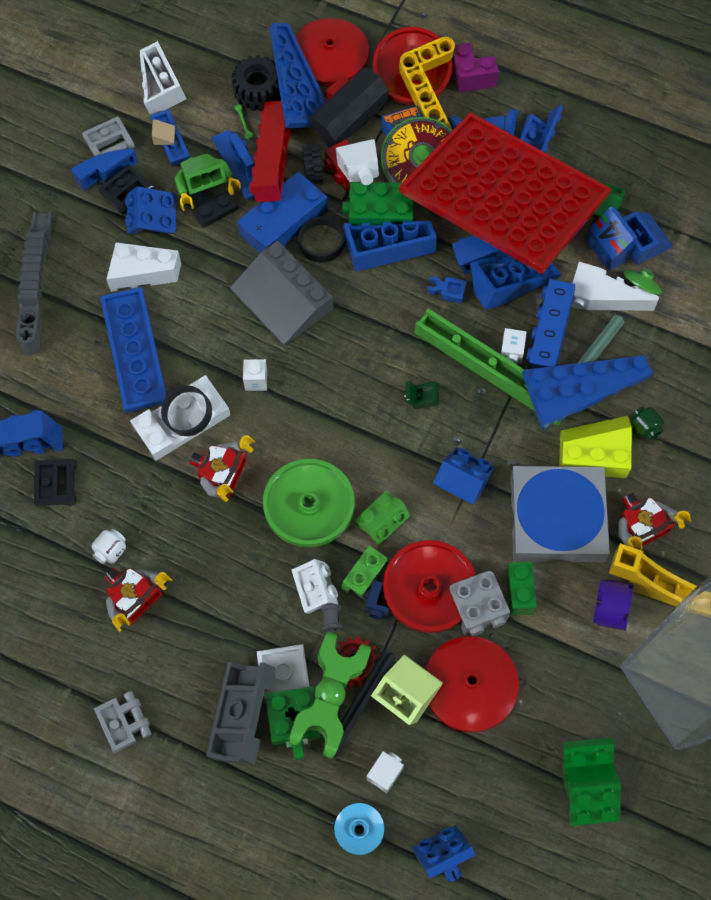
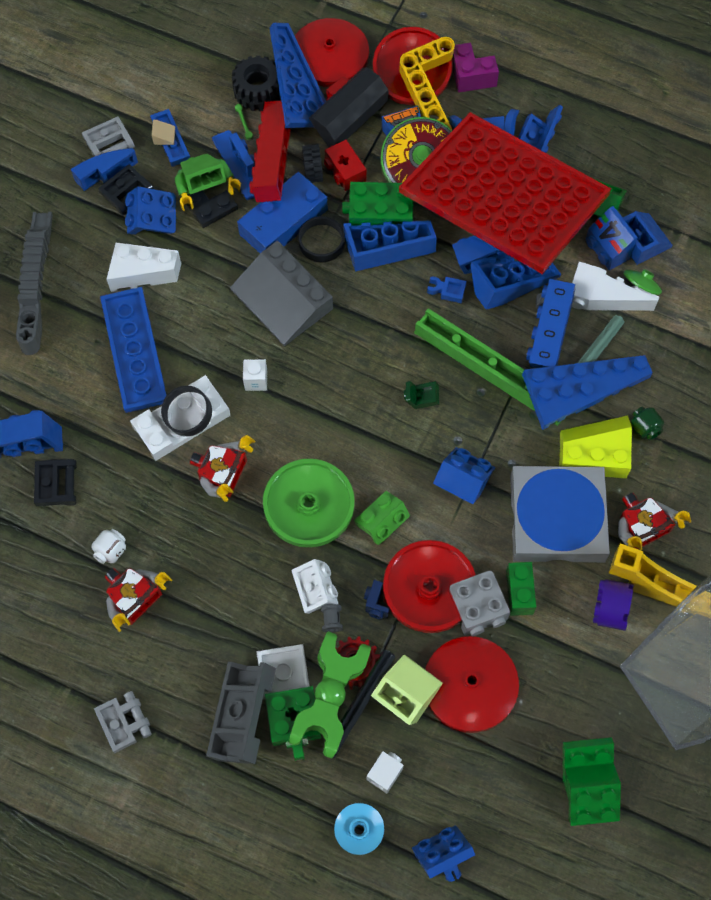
white wedge [140,41,186,115] -> none
white torso [336,139,379,185] -> none
bright green bracket [341,545,387,596] -> none
white brick [501,328,527,364] -> none

